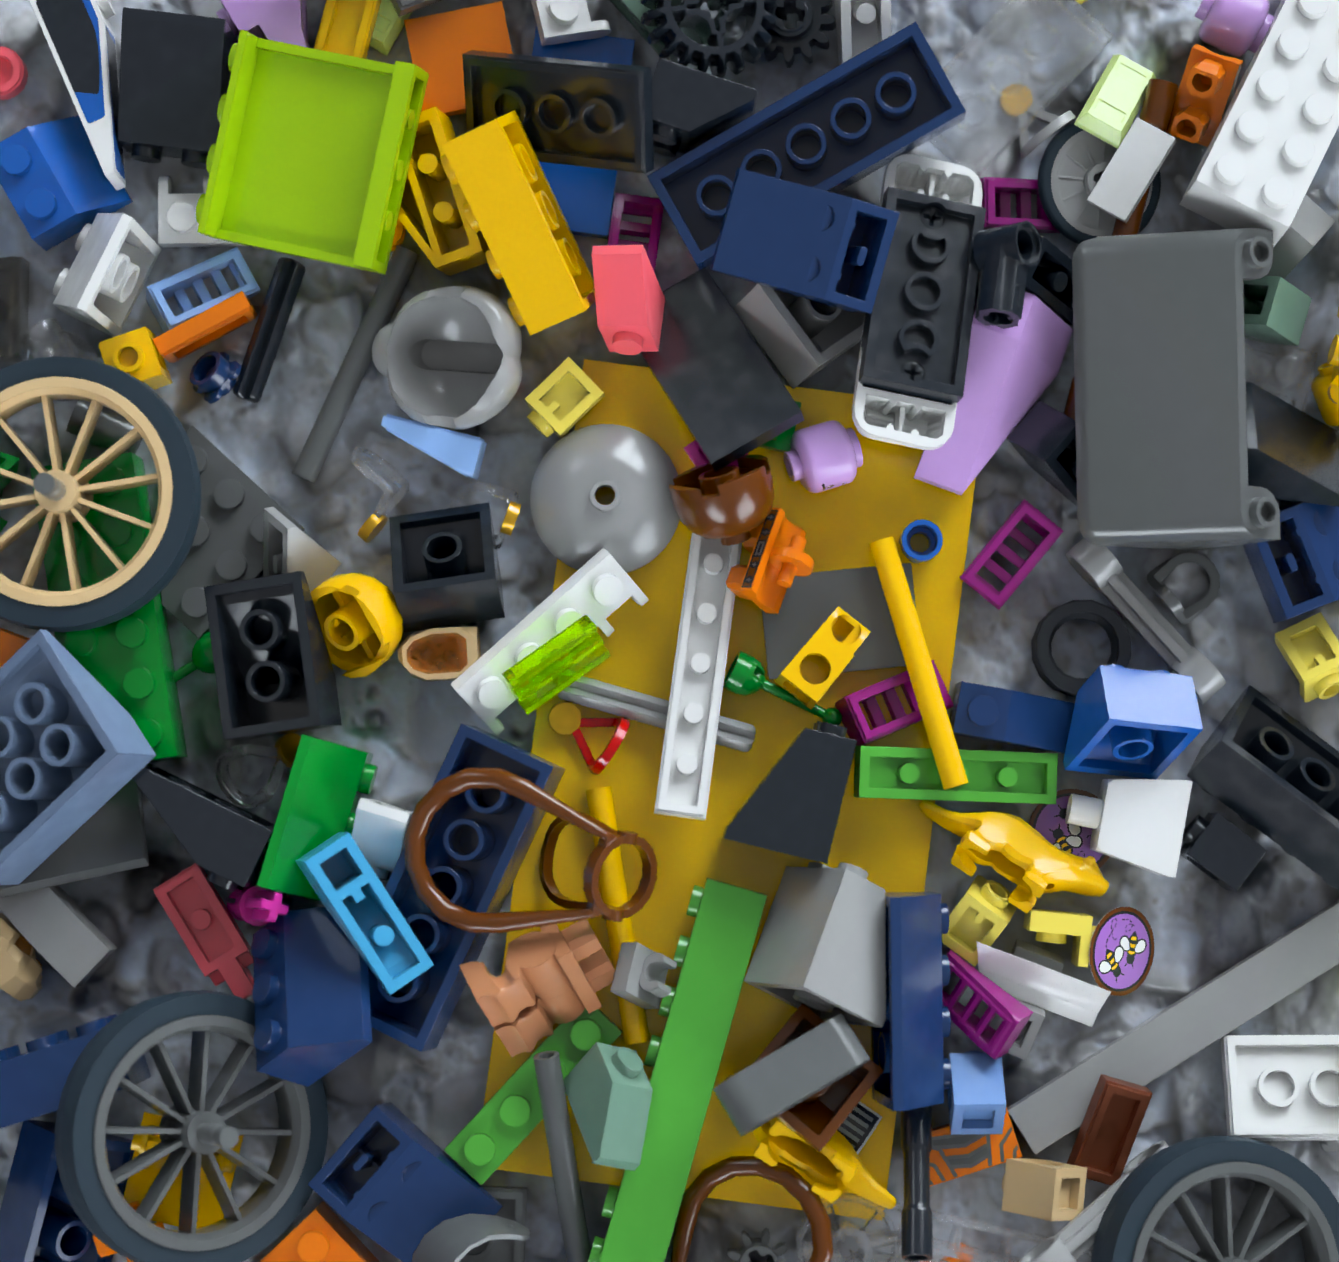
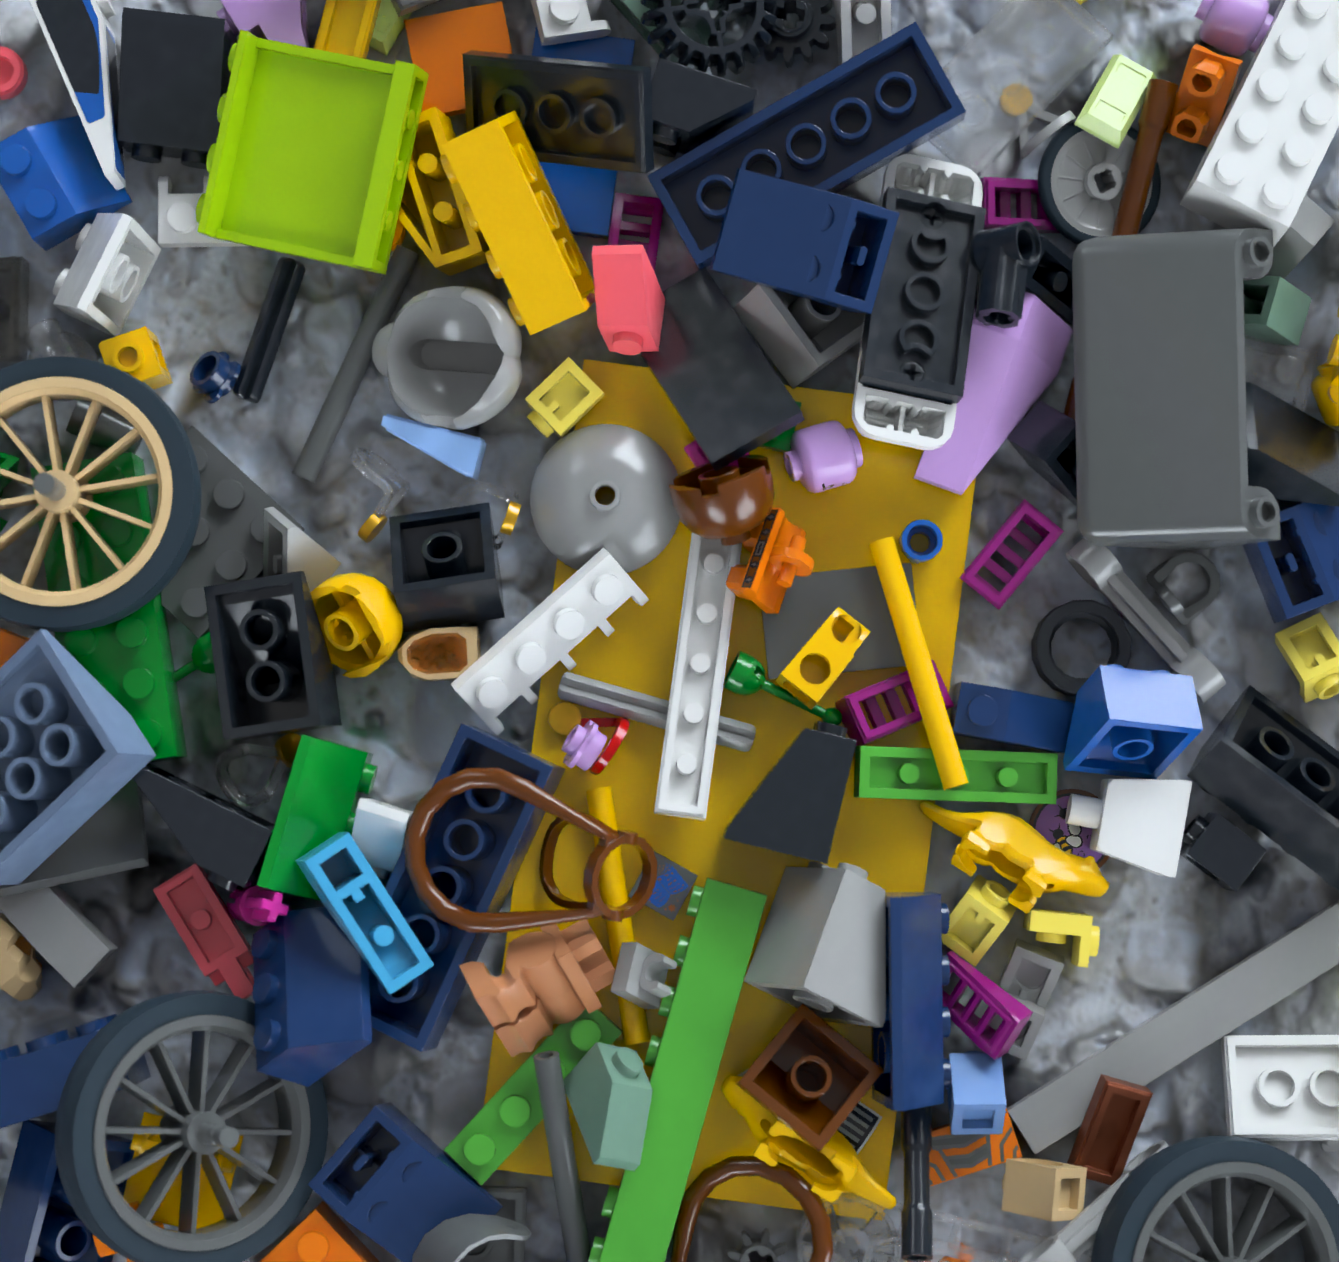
light blue slope [146,247,261,333] -> none
orange tile [152,291,258,363] -> none
clear neon green tile [502,615,611,715] -> none
dark grey beam [713,1013,870,1136] -> none
white sticker [976,941,1111,1027] -> none
white piece [1087,117,1176,223] -> none
sticker [1089,907,1154,996] -> none
none -> lavender plate [561,720,607,771]
none -> tile [629,851,698,921]

